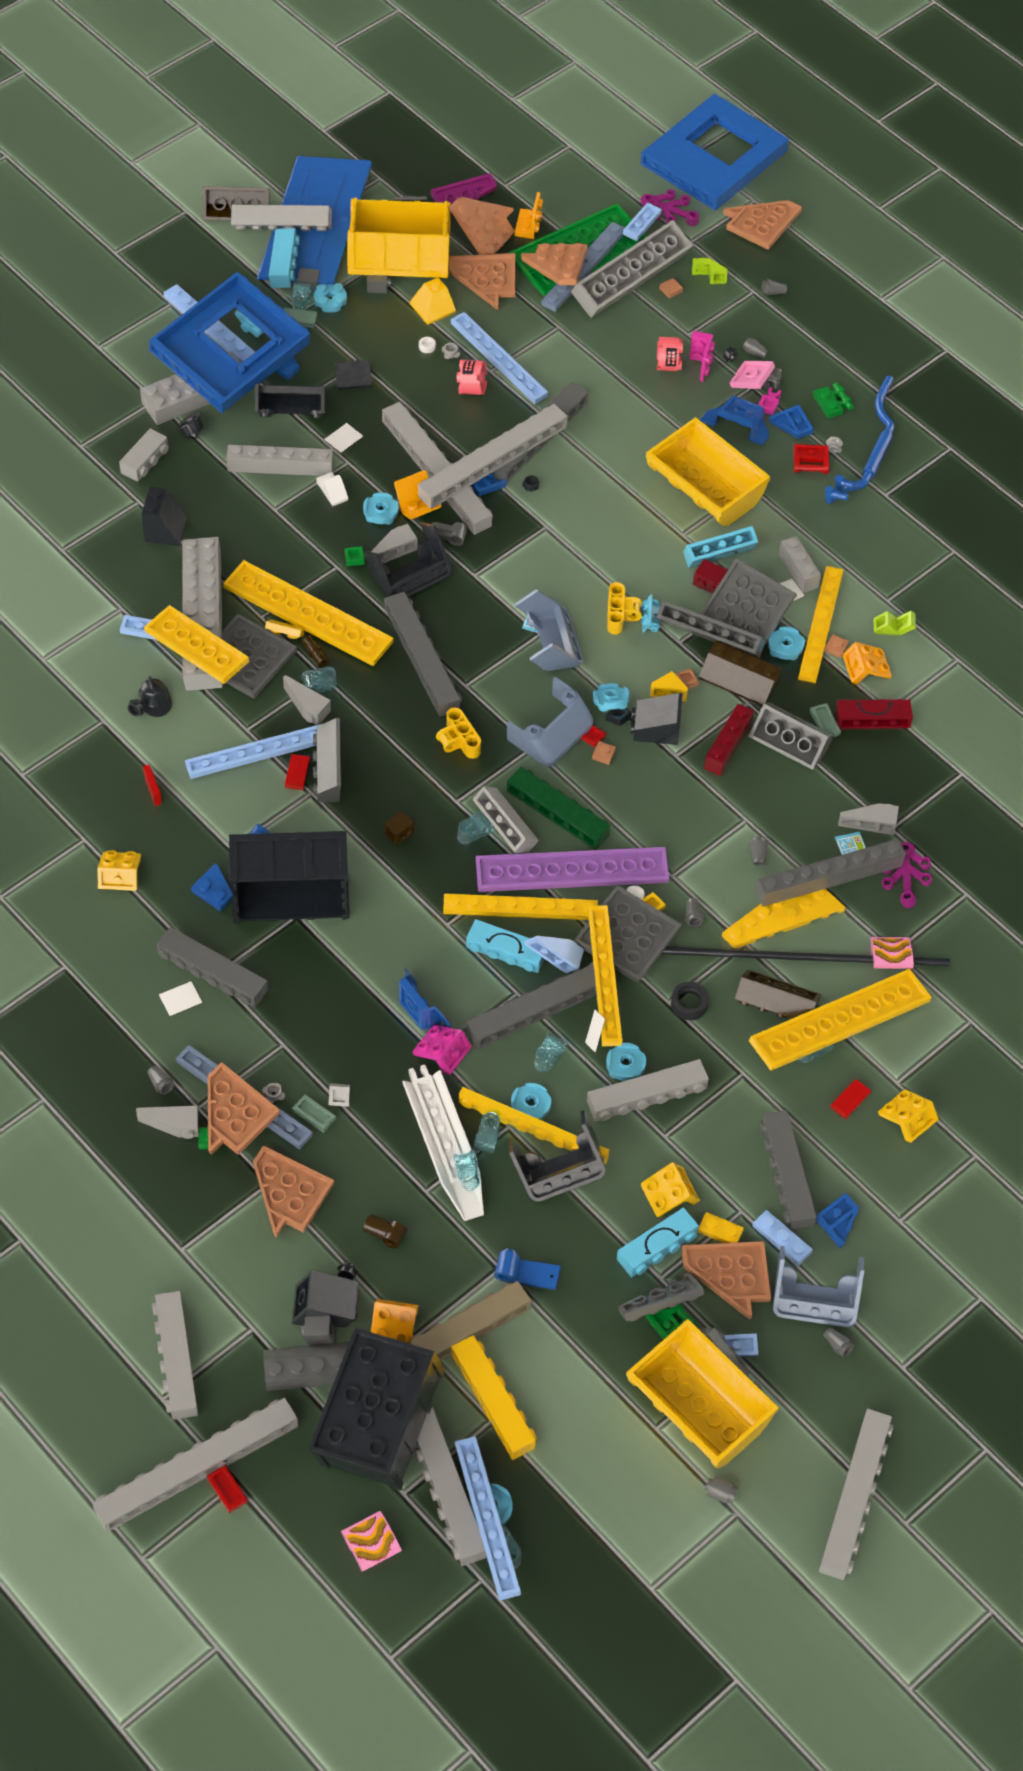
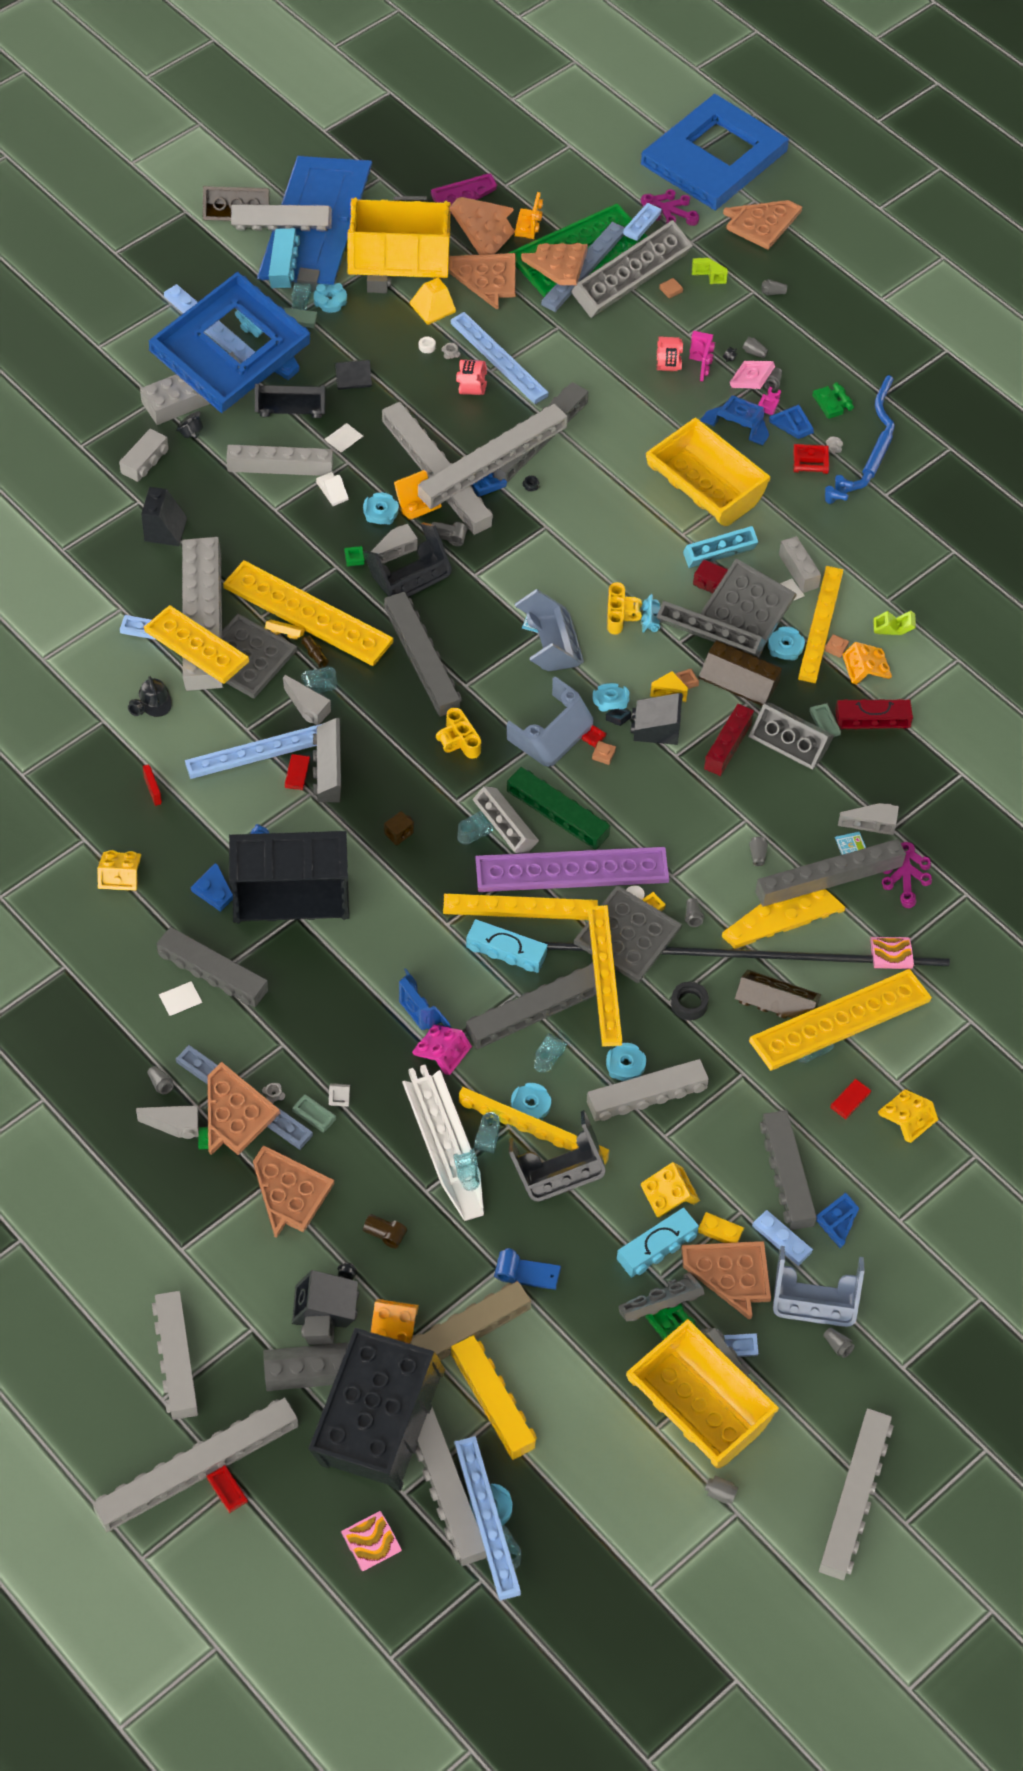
light blue slope [524,936,584,973] -> none
white sticker [585,1010,605,1052] -> none

